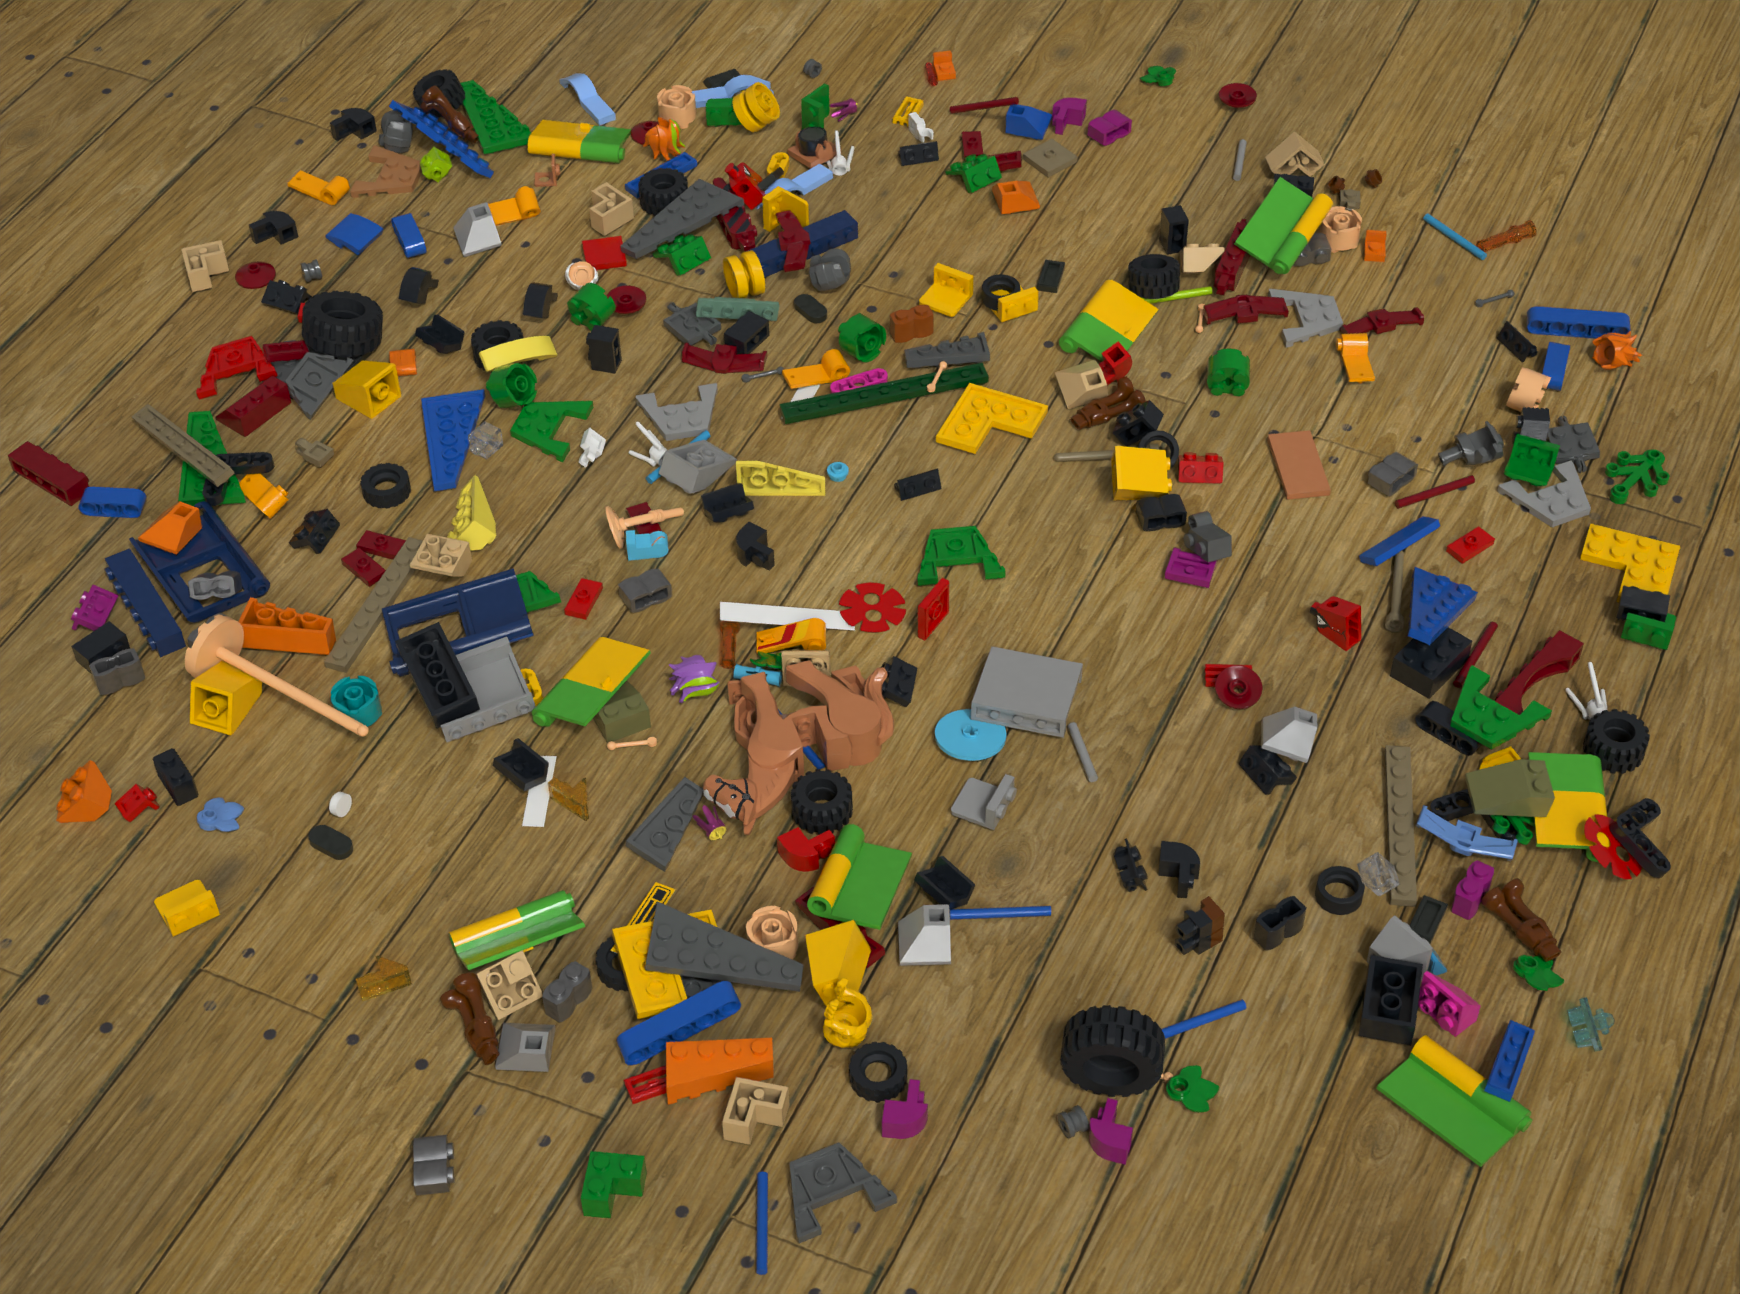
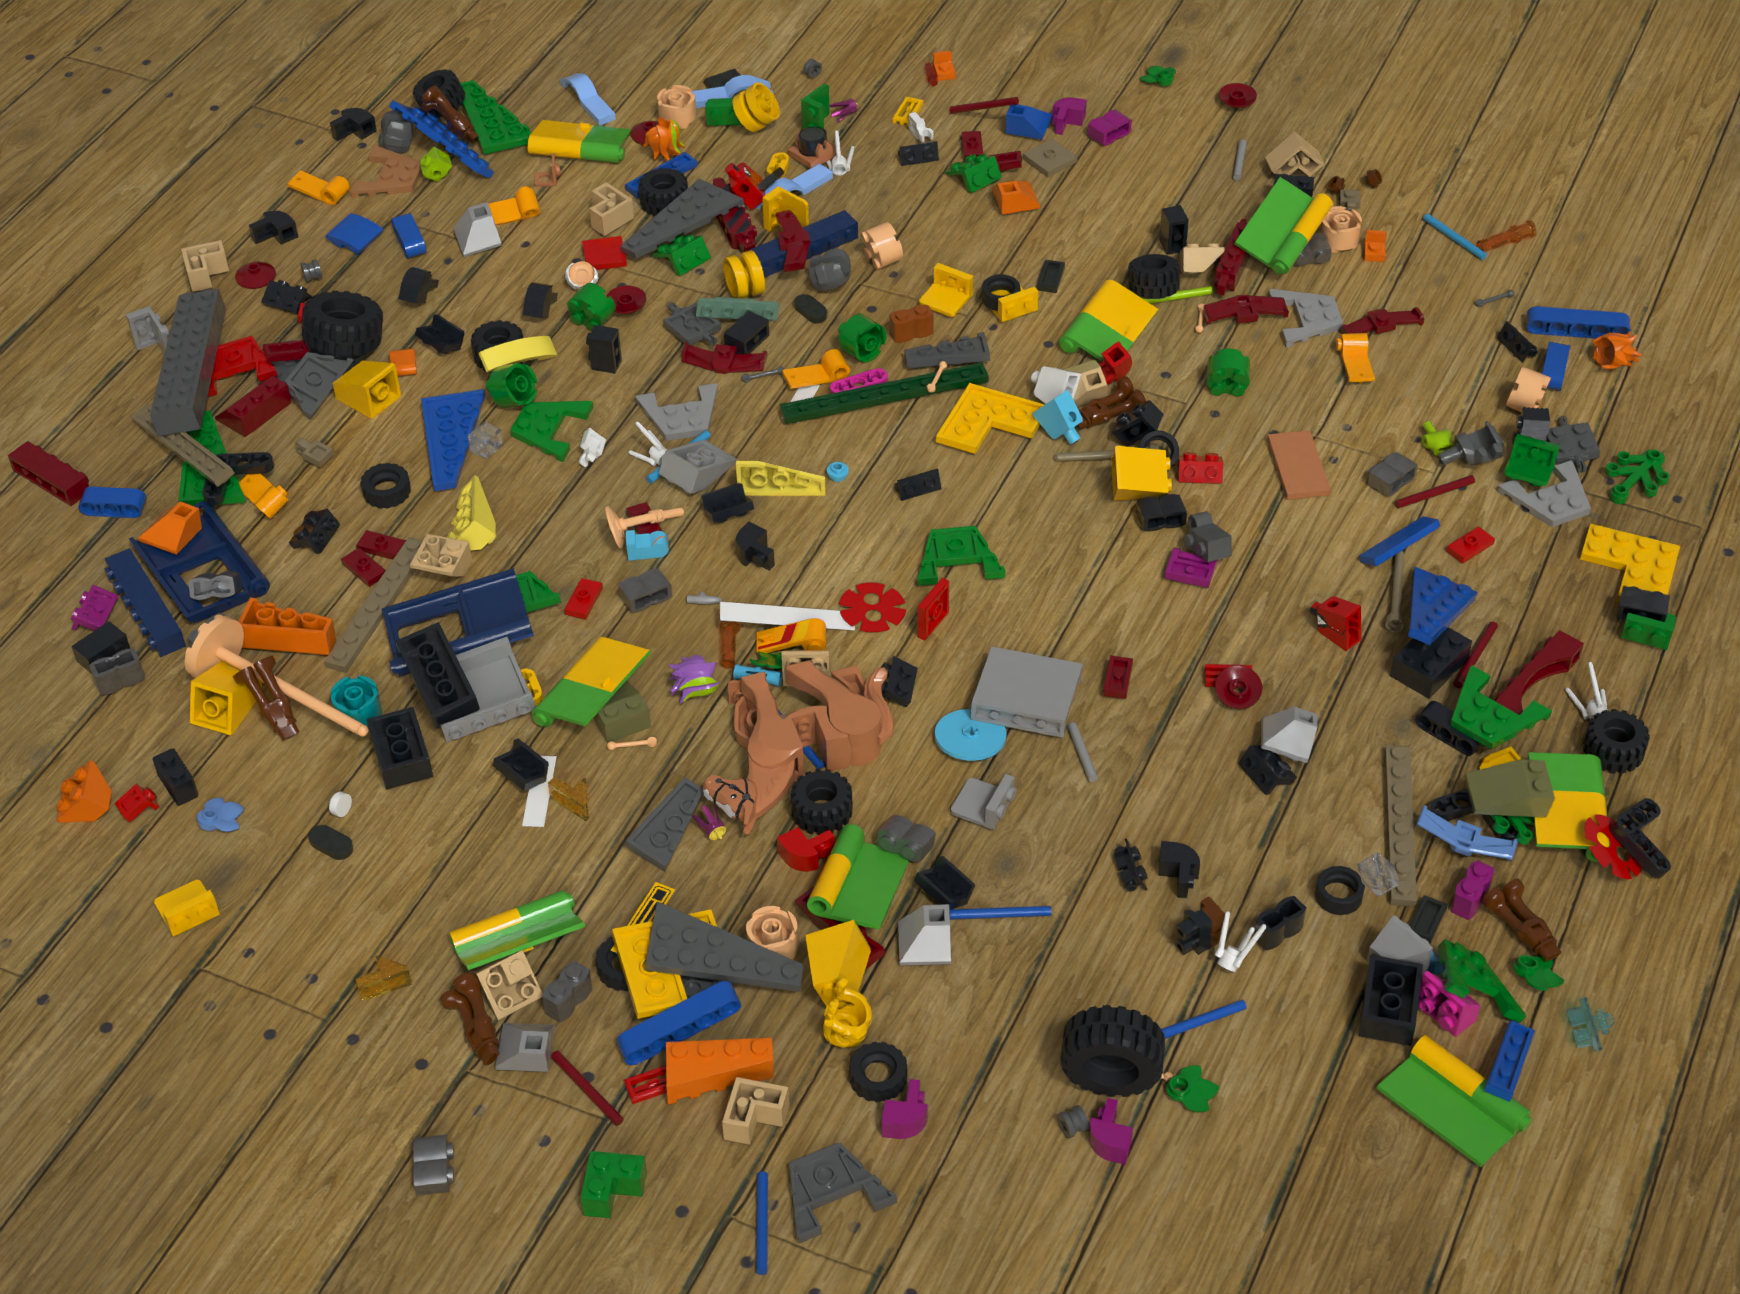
none -> light grey bracket [126,306,169,355]
none -> dark grey brick [150,289,226,436]
none -> reddish brown piece [233,655,299,741]
none -> black brick [367,707,433,789]
none -> dark red bar [551,1050,624,1126]
none -> light grey helmet [687,592,722,604]
none -> light nougat brick [860,222,903,270]
none -> flat silver brick [877,815,936,862]
none -> white torso [1031,366,1081,404]
none -> medium azure torso [1032,390,1083,445]
none -> dark red plate [1103,655,1133,699]
none -> white plant [1215,911,1266,972]
none -> lime piece [1421,421,1455,457]
none -> green wing [1438,939,1527,1023]

